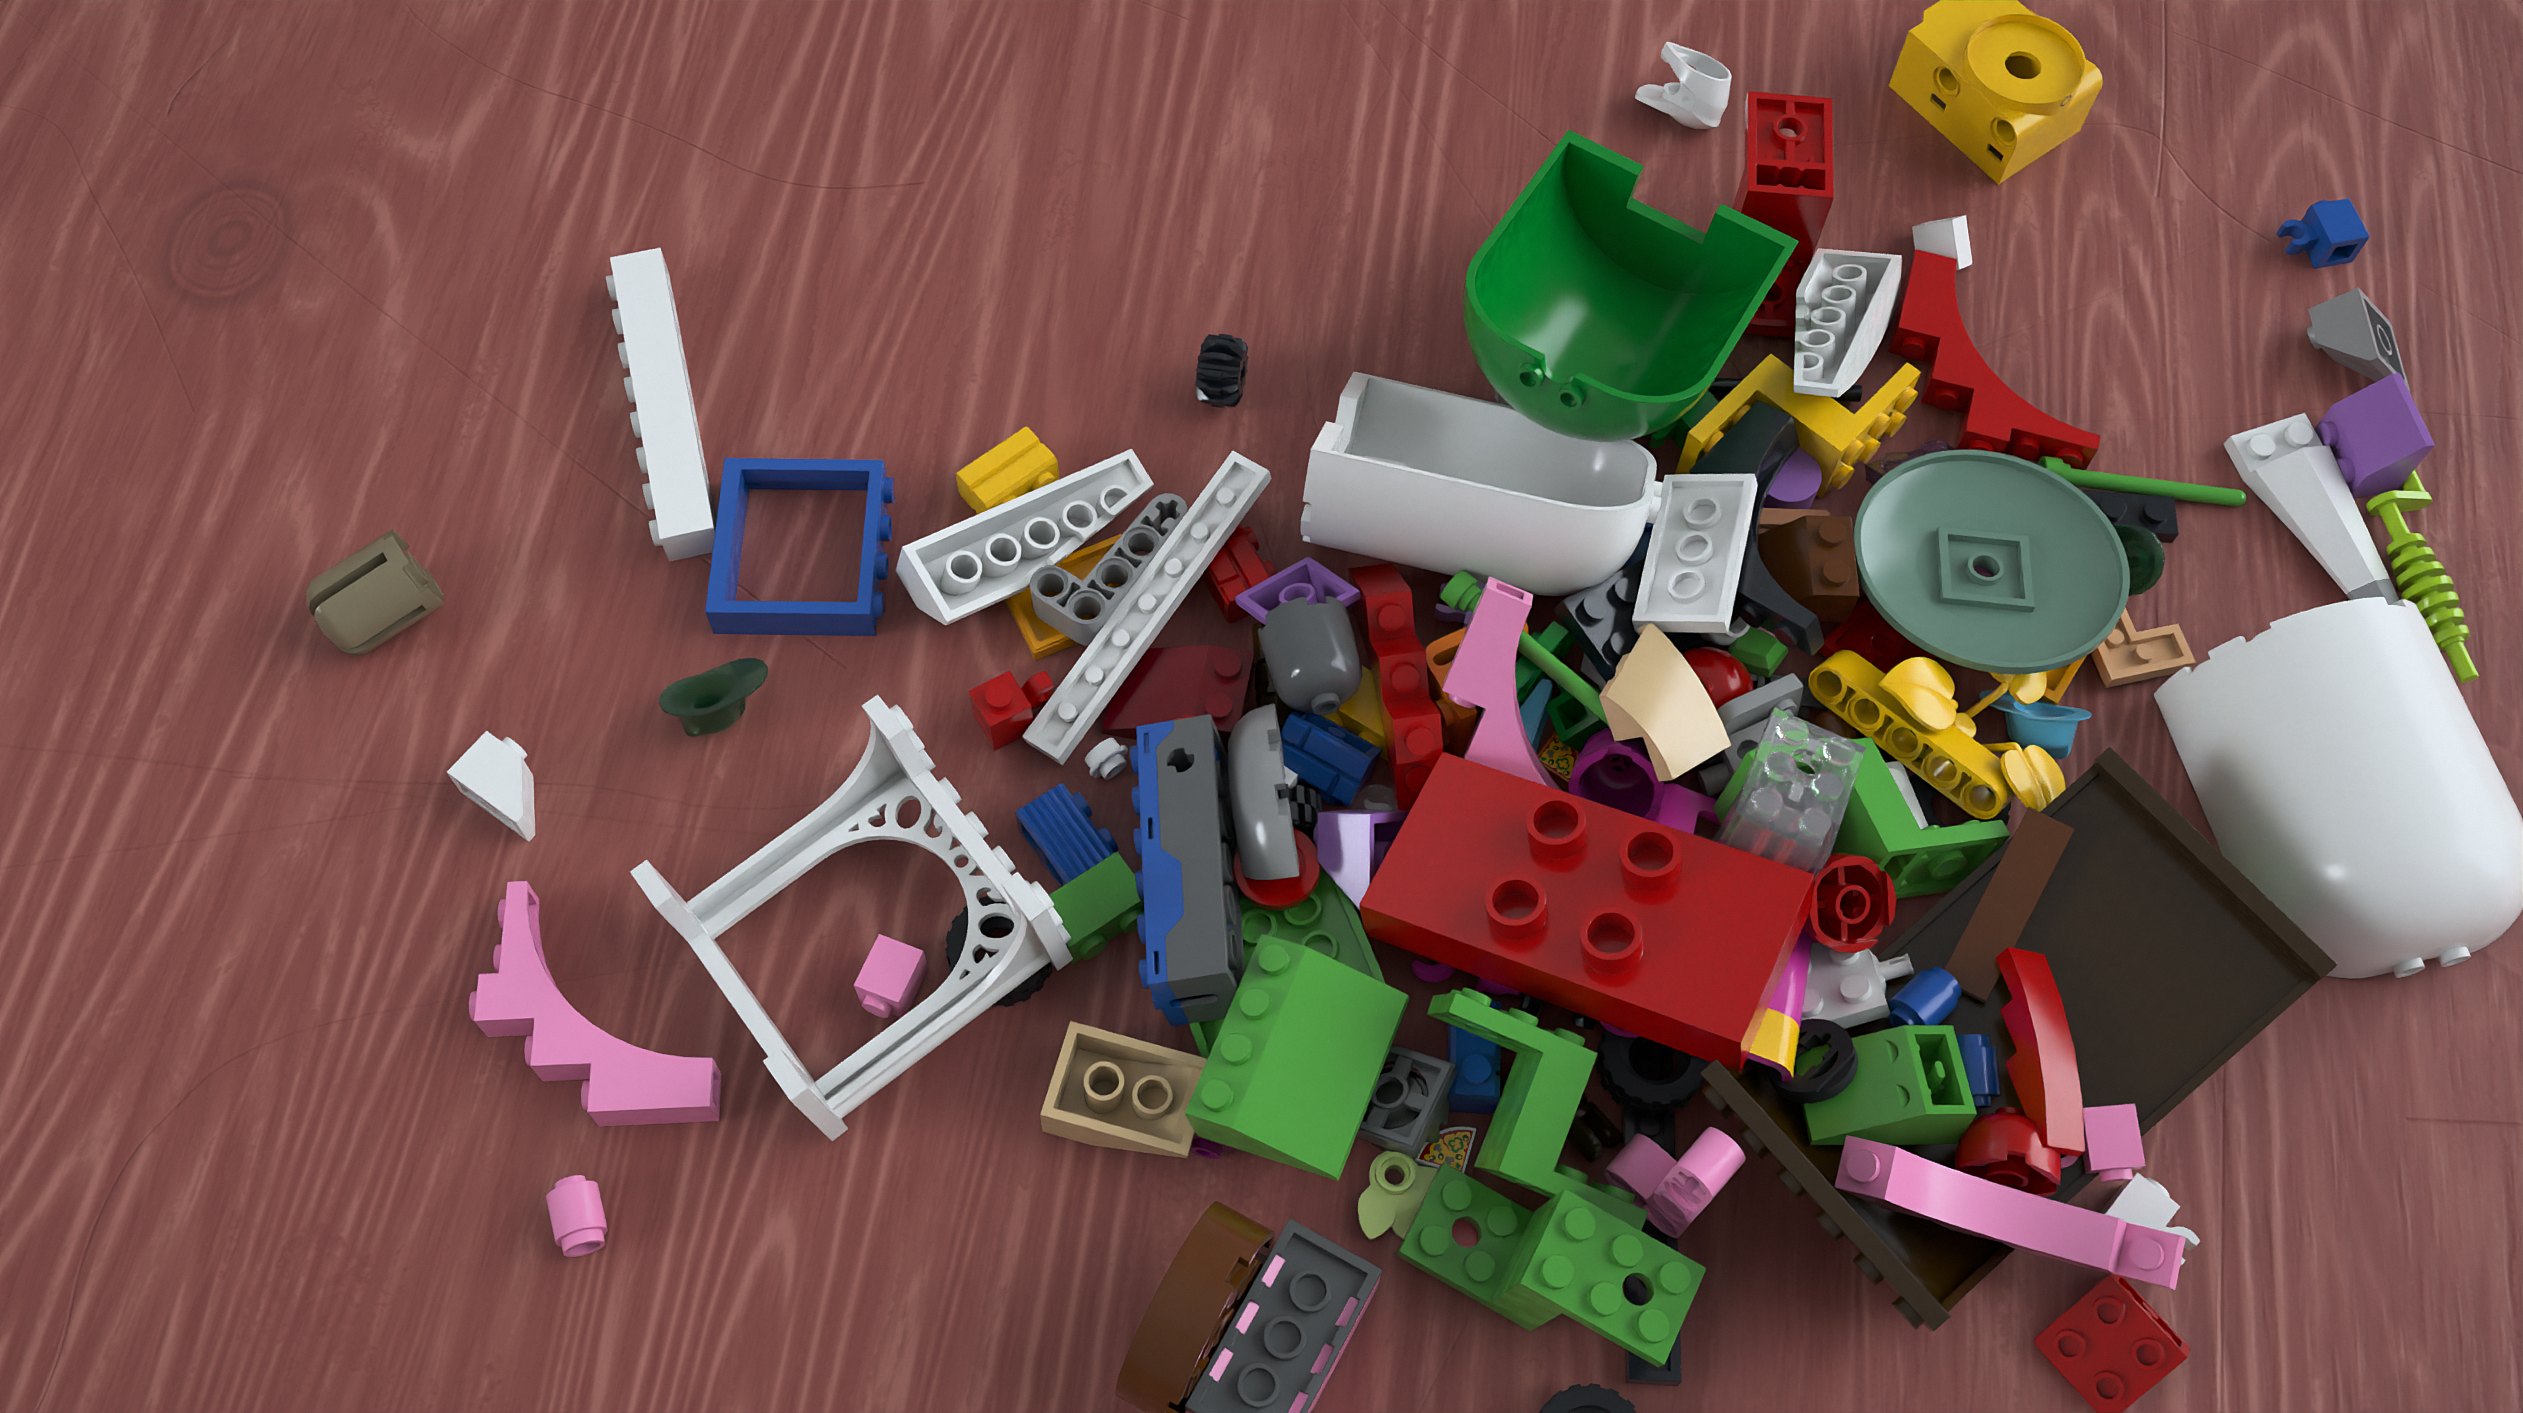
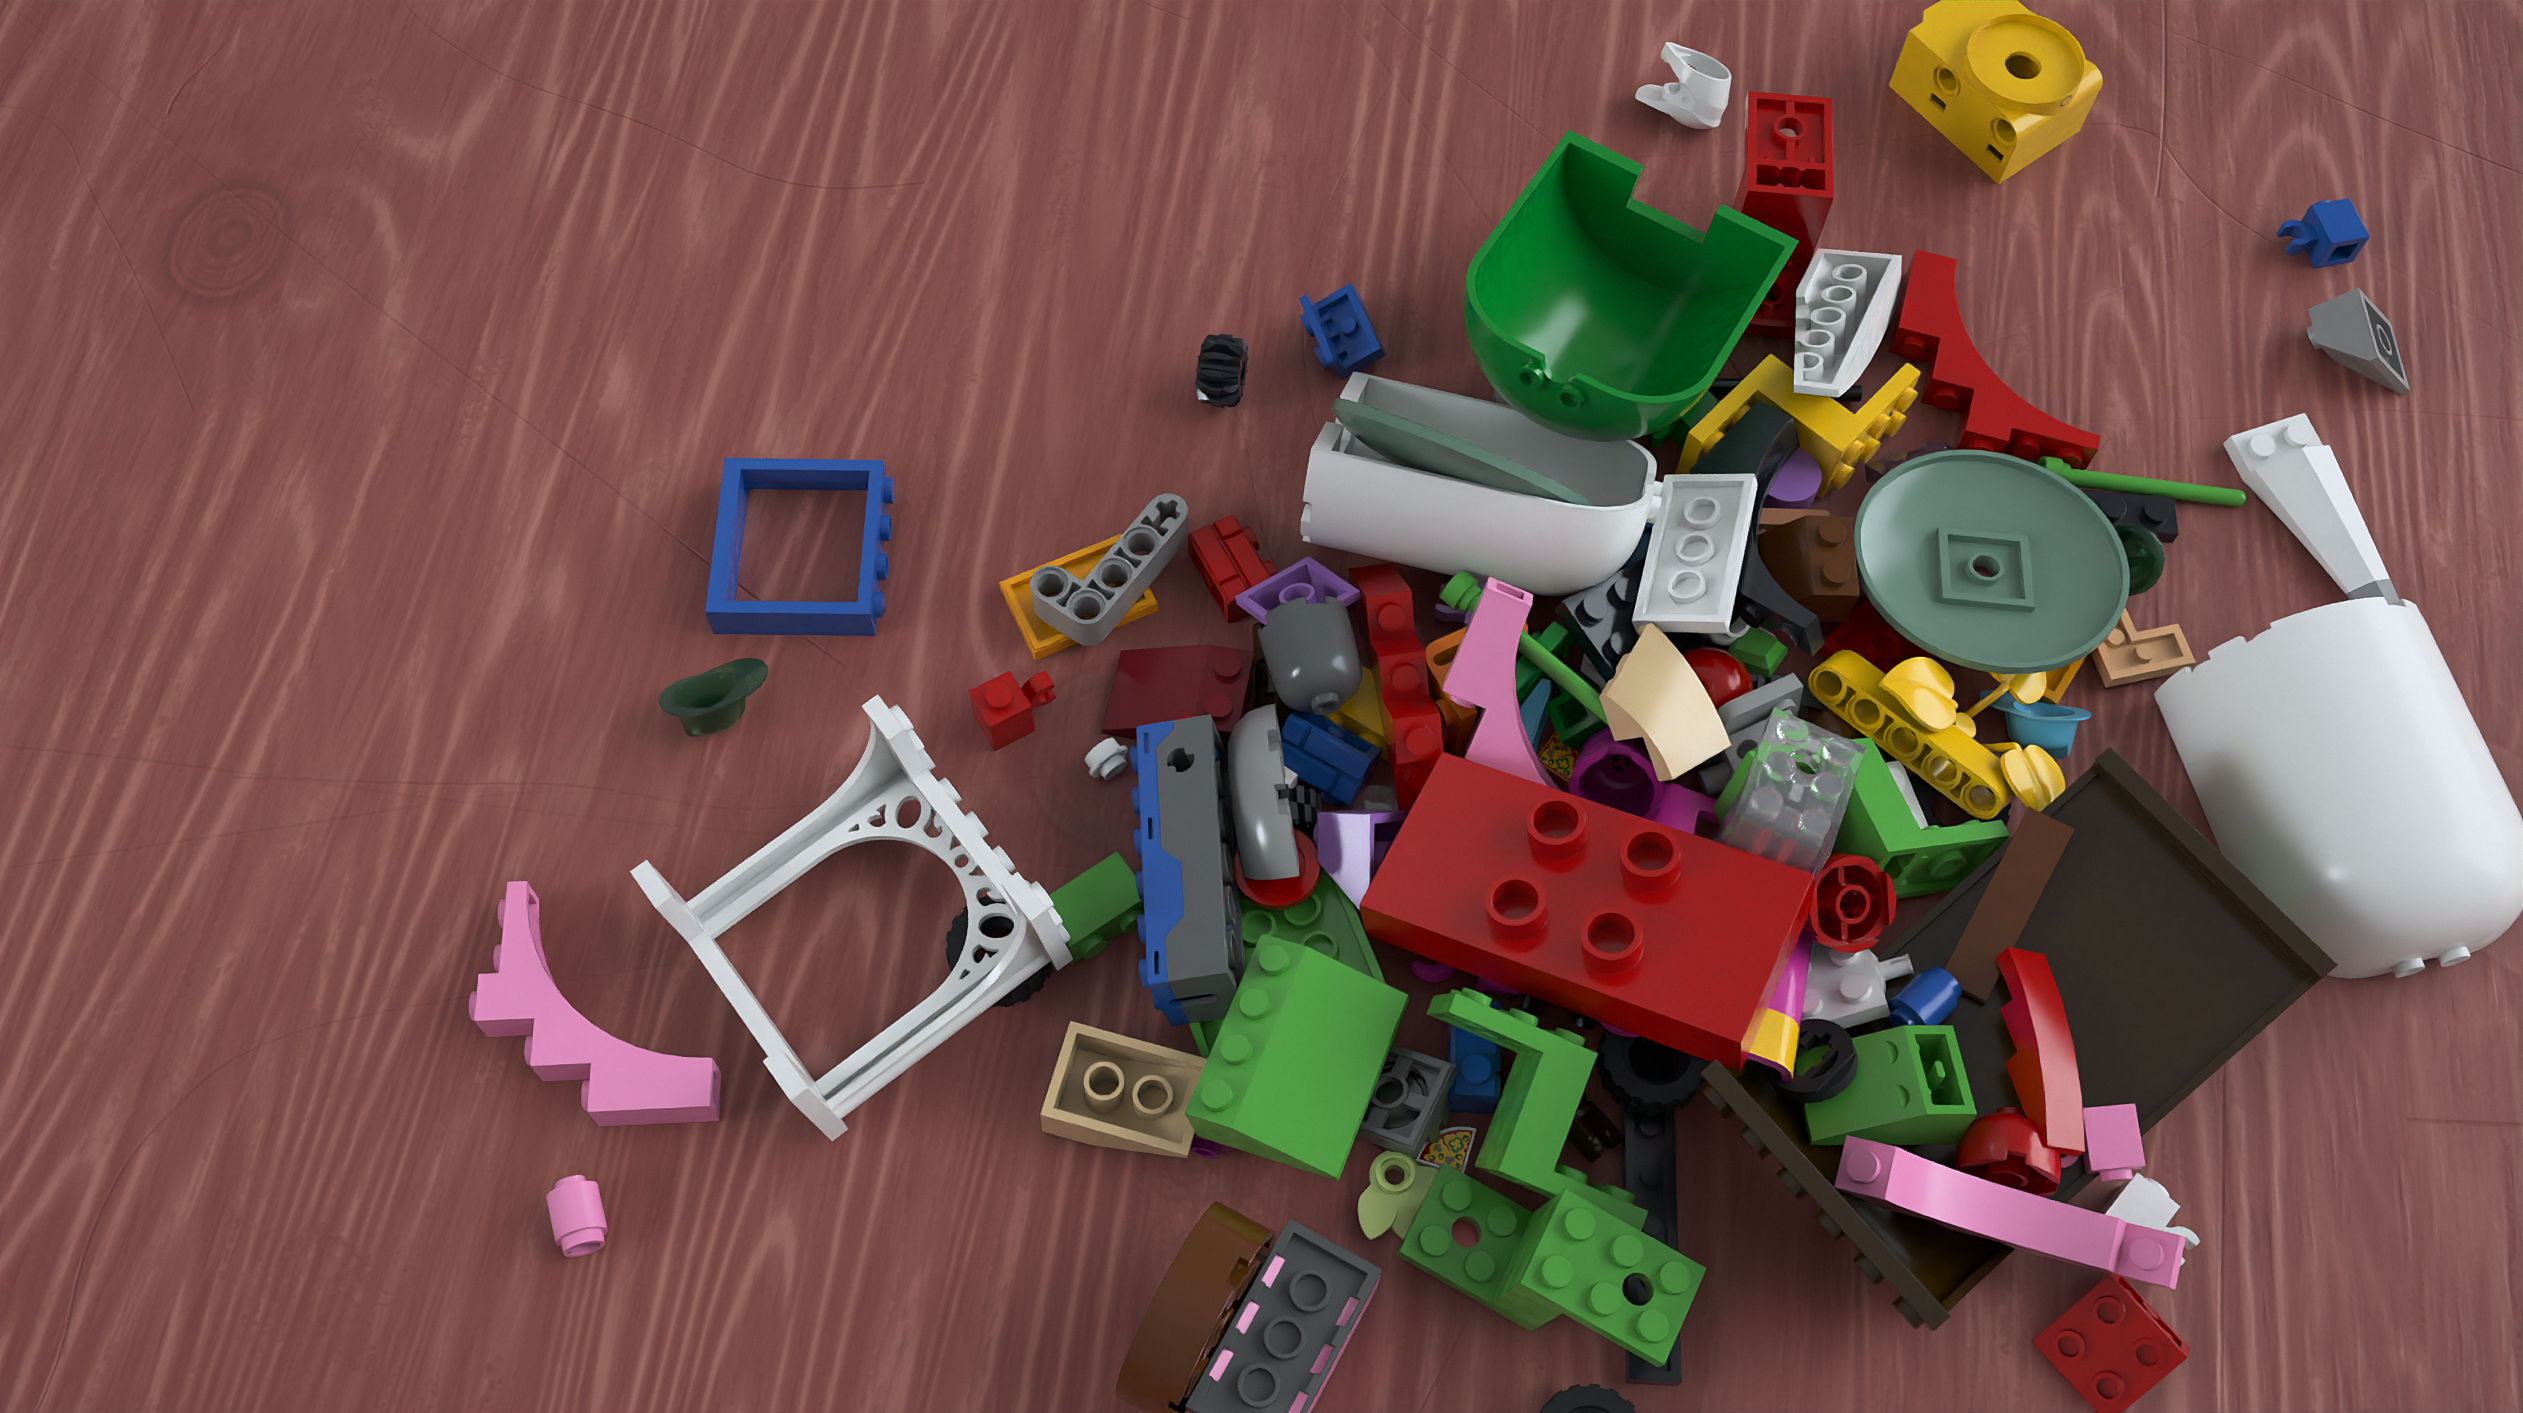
dark tan cylinder [306,529,445,656] -> none
white slope [447,731,535,842] -> none
white brick [606,248,716,562] -> none
bright pink brick [854,934,929,1018] -> none
white wedge [896,449,1154,626] -> none
yellow brick [955,426,1059,515] -> none
blue brick [1015,783,1119,888] -> none
white plate [1022,451,1272,766] -> none
bright pink beam [1603,1127,1746,1238] -> none
white panel [1912,215,1972,270] -> none
blue brick [1956,1034,2001,1109] -> none
medium lavender slope [2315,373,2435,499] -> none
lime piece [2366,470,2479,683] -> none
none -> blue bracket [1299,283,1386,380]
none -> sand green dish [1330,398,1591,506]

